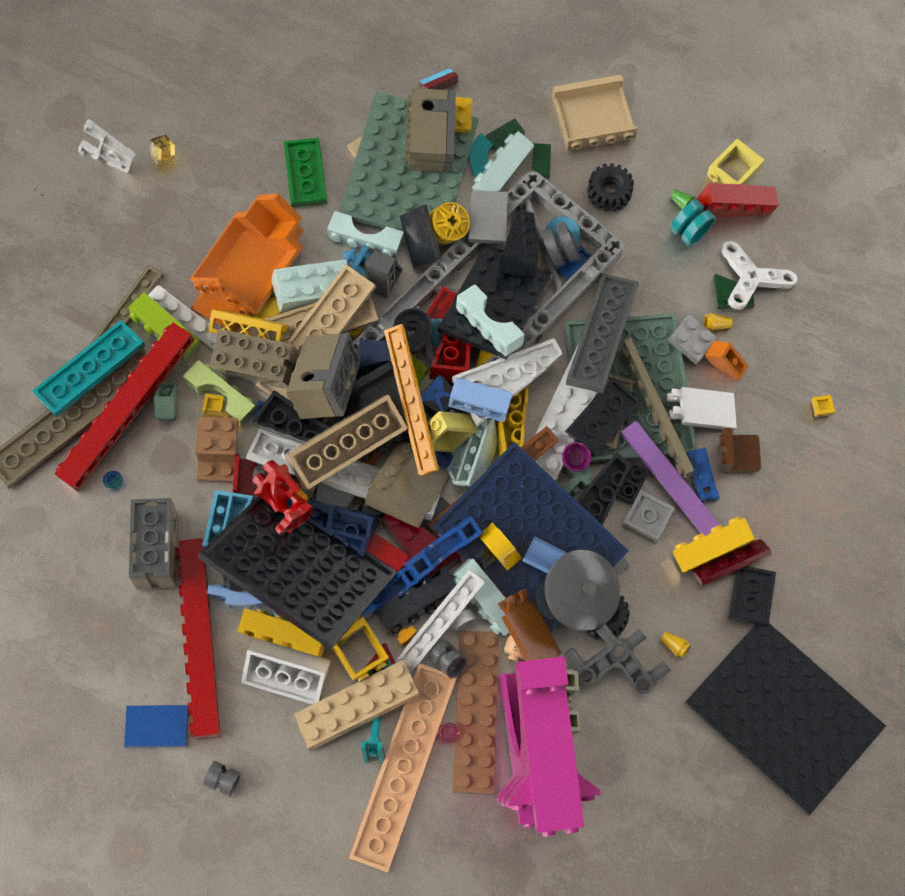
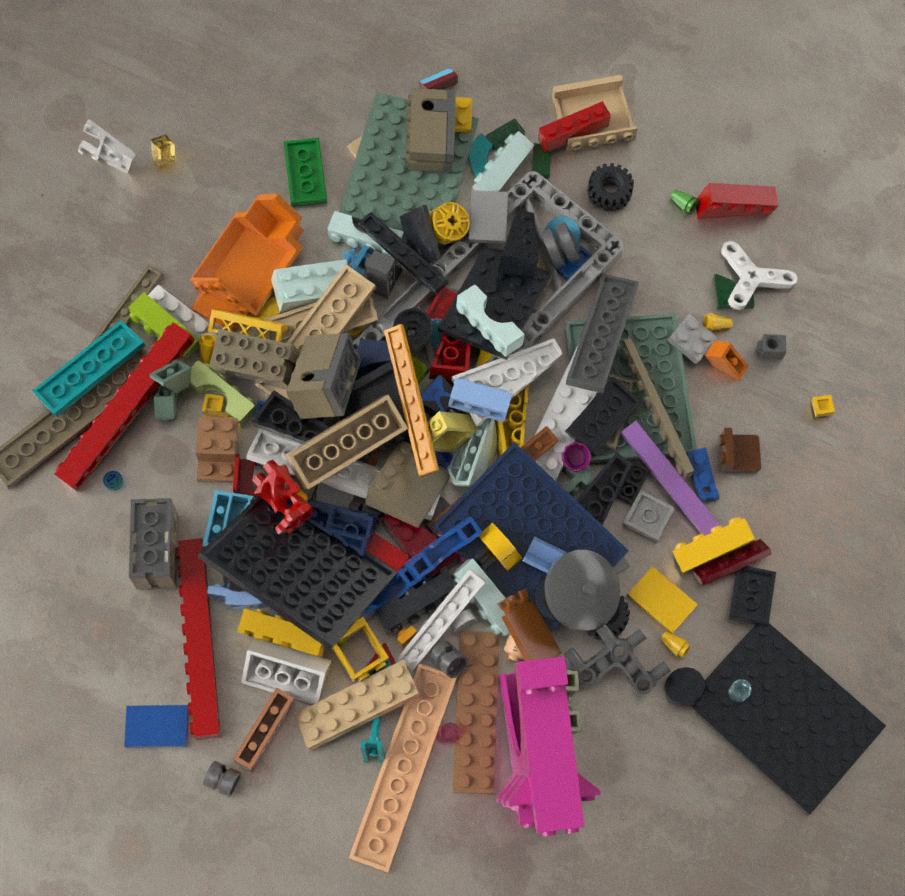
white tile [667,387,737,431] -> none
teal wheel [670,200,716,247] -> none
light yellow window [707,138,765,185] -> none
none -> sand green slope [150,359,191,393]
none -> yellow cone [199,334,216,364]
none -> nougat brick [233,687,294,772]
none -> black tile [358,212,448,295]
none -> red brick [538,101,611,153]
none -> yellow tile [627,566,698,634]
none -> black tile [665,667,706,707]
none -> clear light blue wheel [729,679,752,702]
none -> dark grey brick [757,334,786,360]

